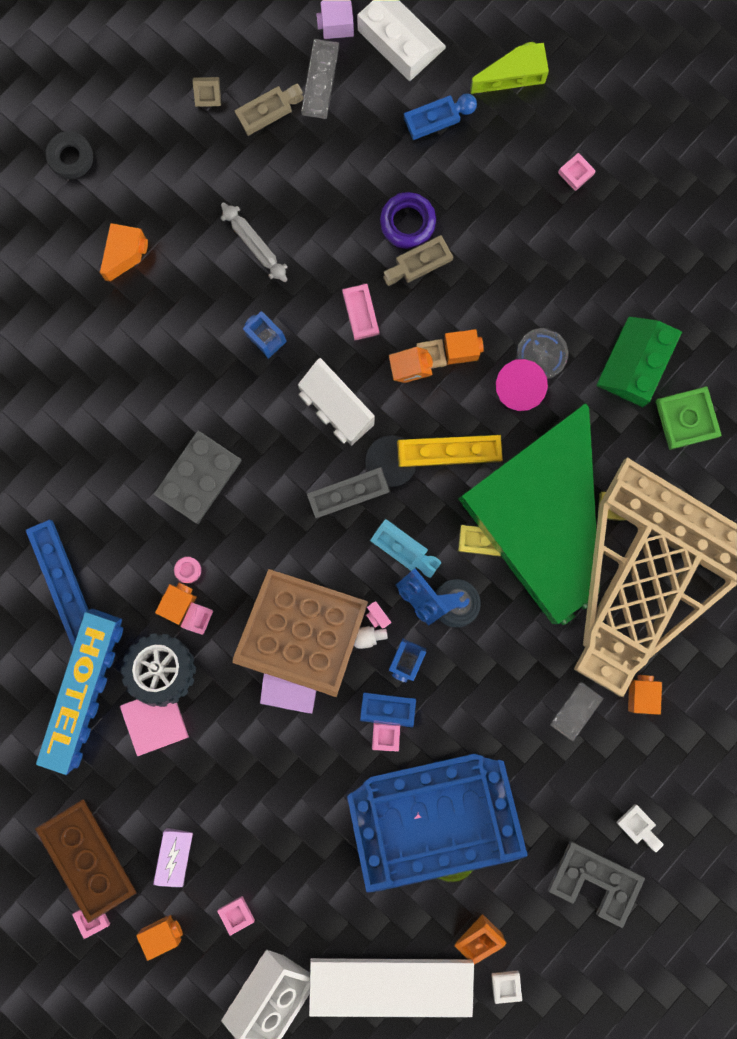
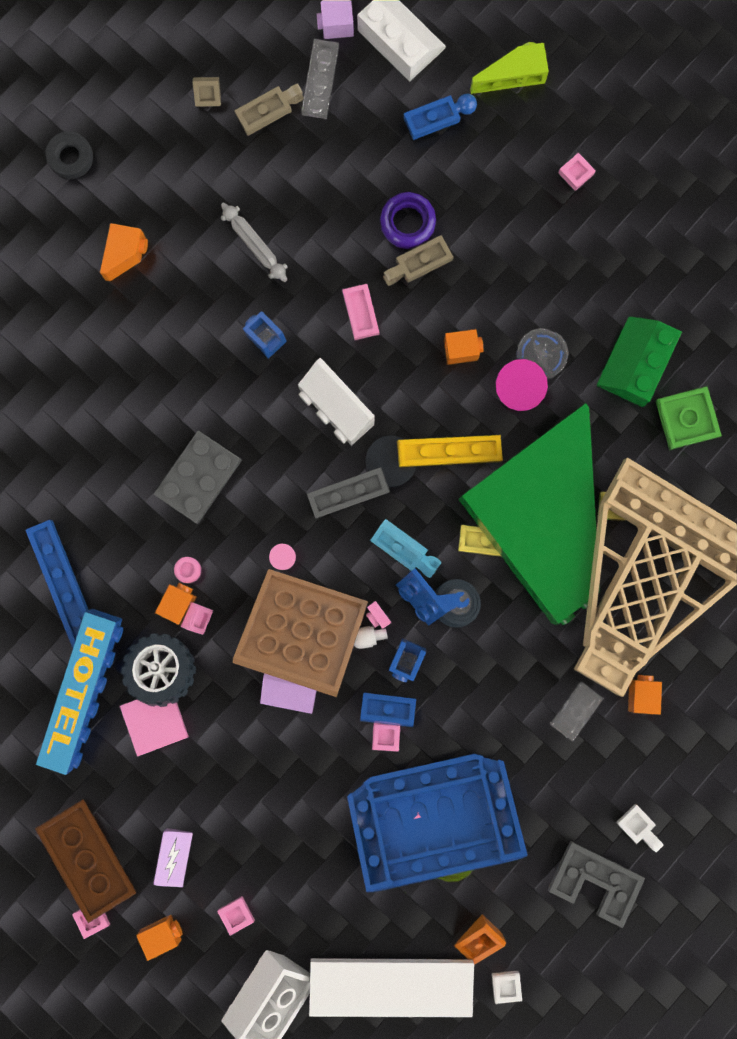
orange brick [389,347,433,383] -> none
tan tile [416,339,447,368] -> none
none -> bright pink tile [269,544,296,570]

